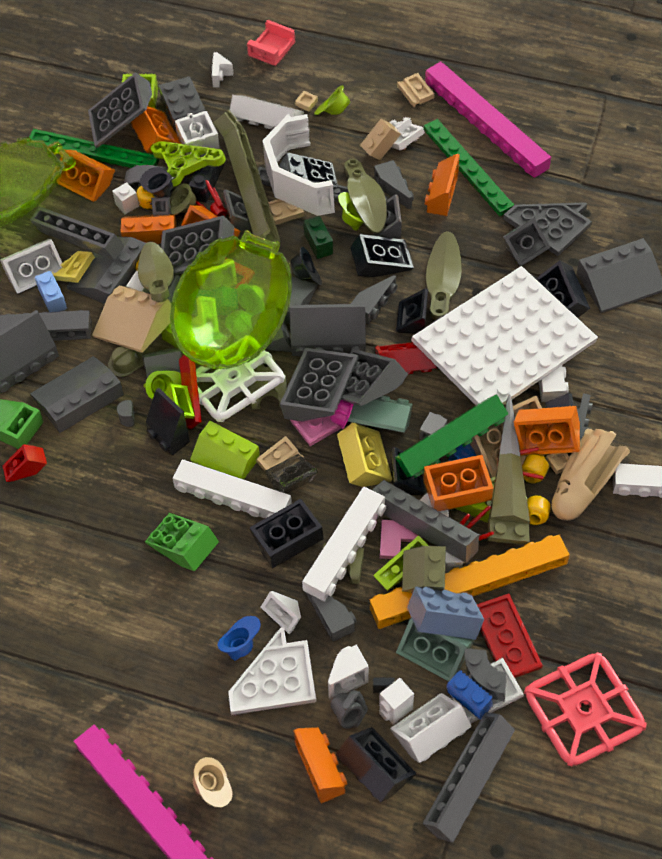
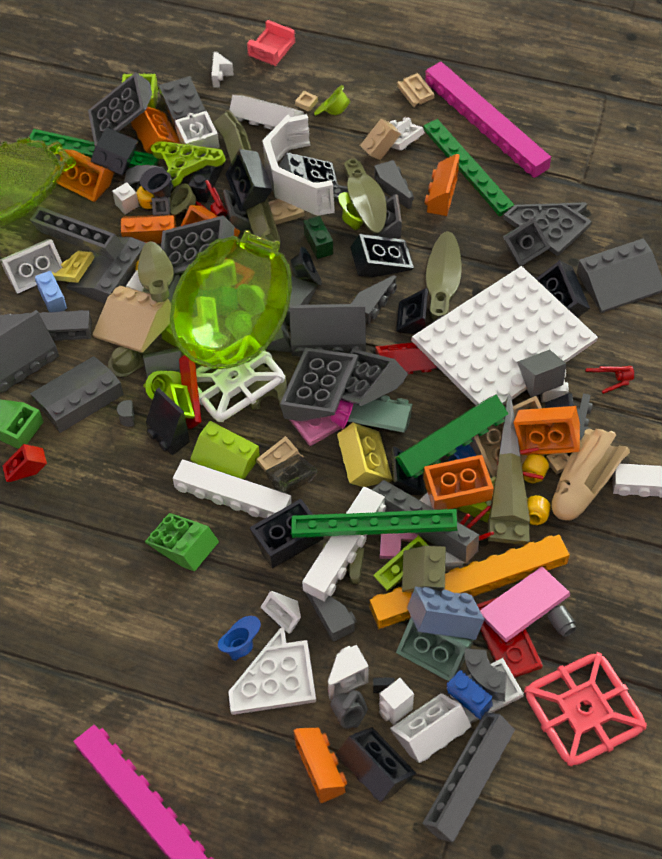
tan piece [193,758,232,807] -> none
light grey brick [419,412,447,440] -> none
none -> black slope [91,127,139,175]
none -> black slope [225,149,273,212]
none -> green plate [291,509,457,538]
none -> bright pink tile [480,567,570,642]
none -> dark grey slope [517,349,566,397]
none -> dark grey brick [547,605,577,637]
none -> red plant [585,366,634,394]

